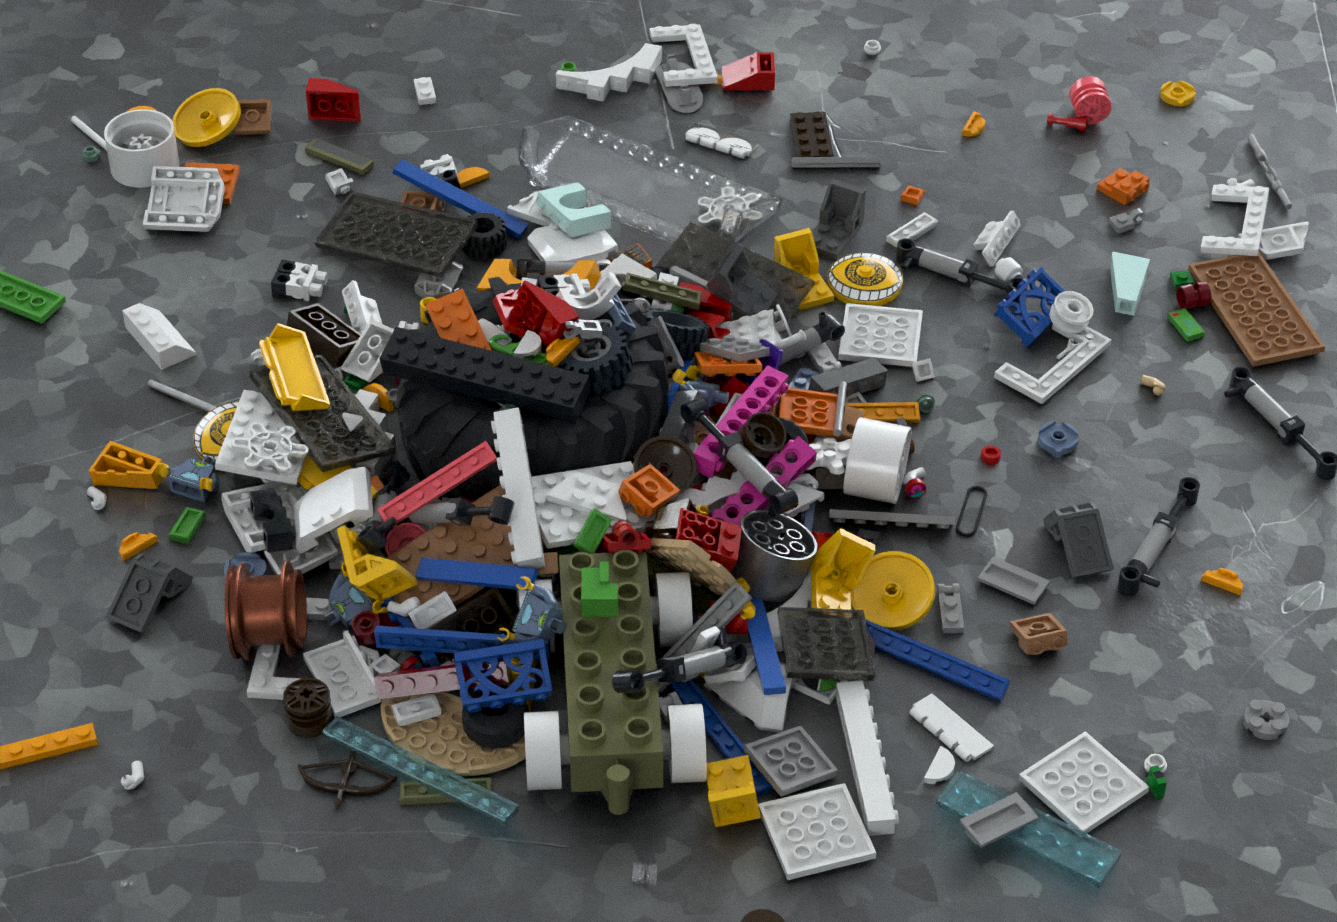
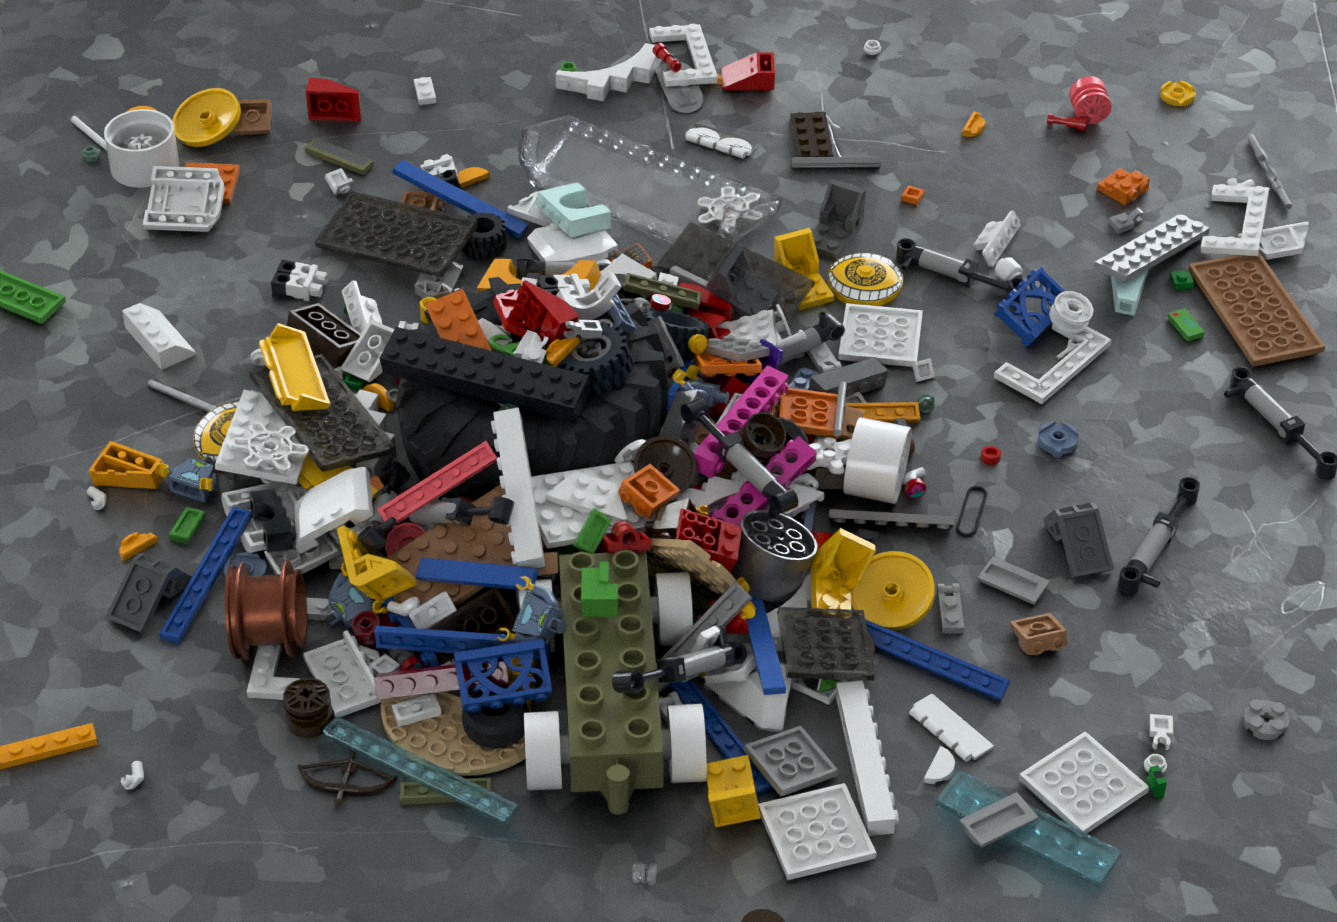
white slope [342,413,364,432] -> none
white tile [886,212,938,248] -> none
tan arm [1140,375,1166,396] -> none
dark red wheel [1176,281,1212,310] -> none
light orange tile [1201,568,1243,596] -> none
none -> blue tile [159,506,253,644]
none -> white plate [521,332,548,363]
none -> white tile [614,439,646,464]
none -> red tile [650,294,671,311]
none -> red piece [652,43,682,72]
none -> yellow plate [688,334,707,354]
none -> light grey plate [1094,215,1210,282]
none -> white plate [1149,714,1173,750]

